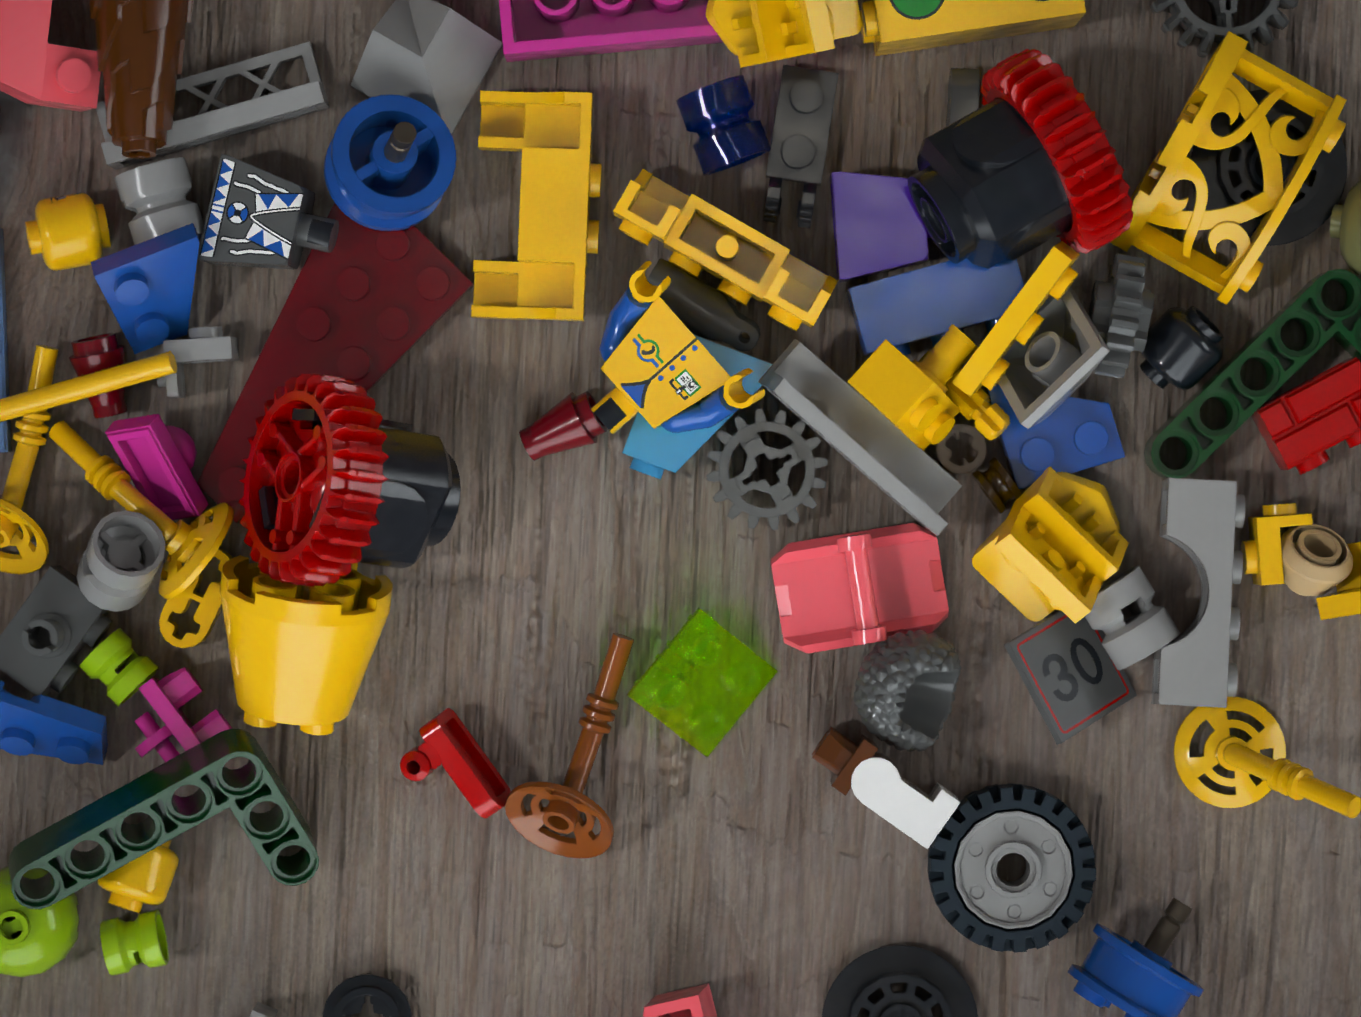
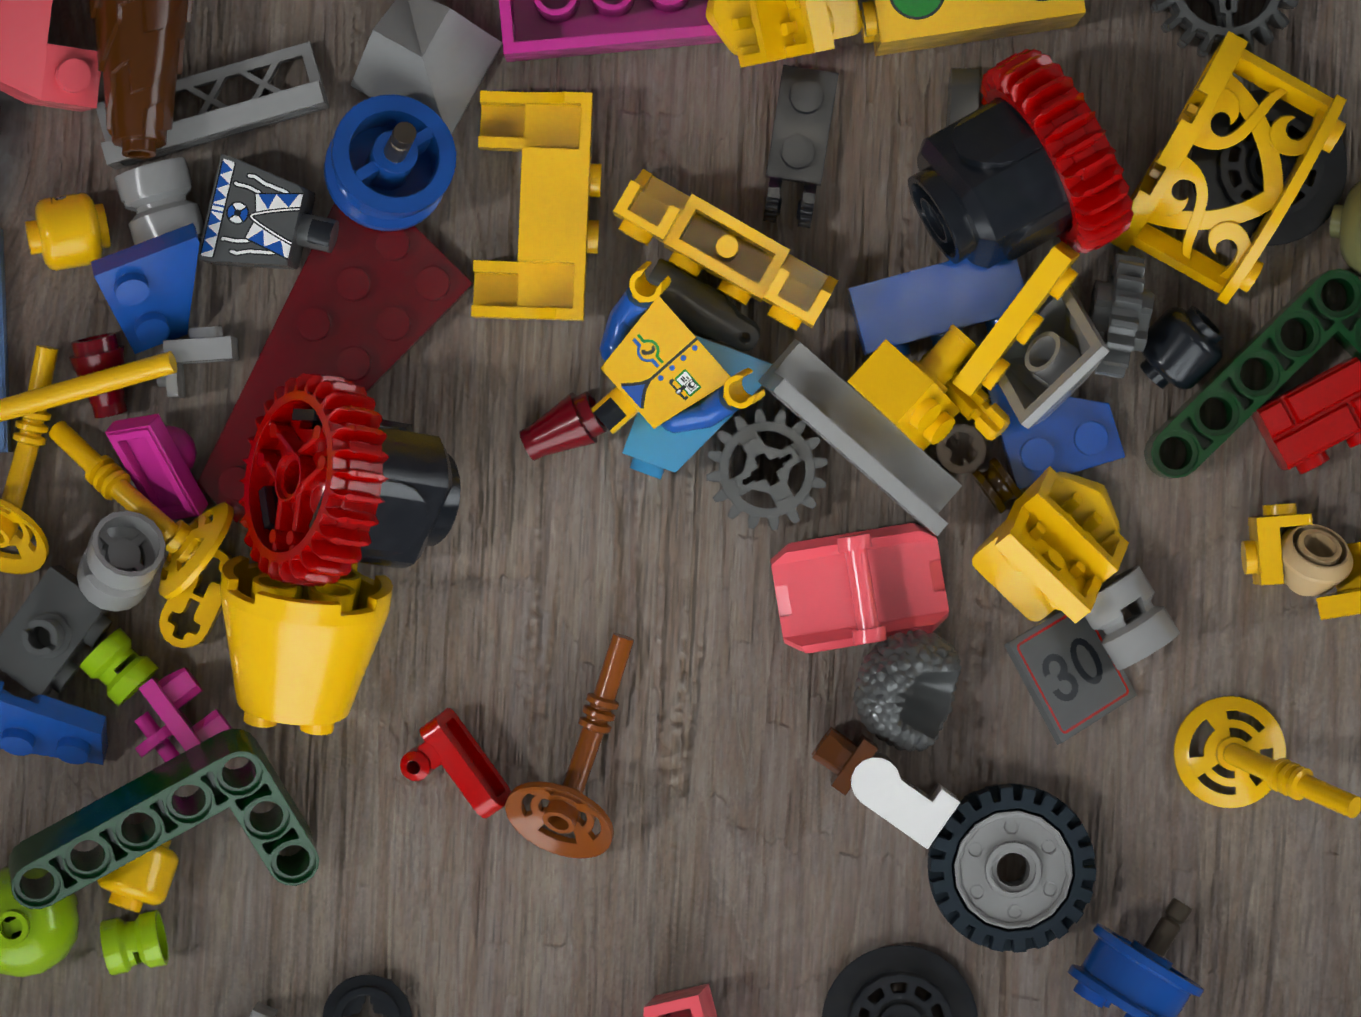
clear neon green hinge [627,607,778,757] -> none
clear blue wheel [676,75,771,176] -> none
dark purple torso [830,171,931,283] -> none
light grey arch [1151,478,1245,708] -> none

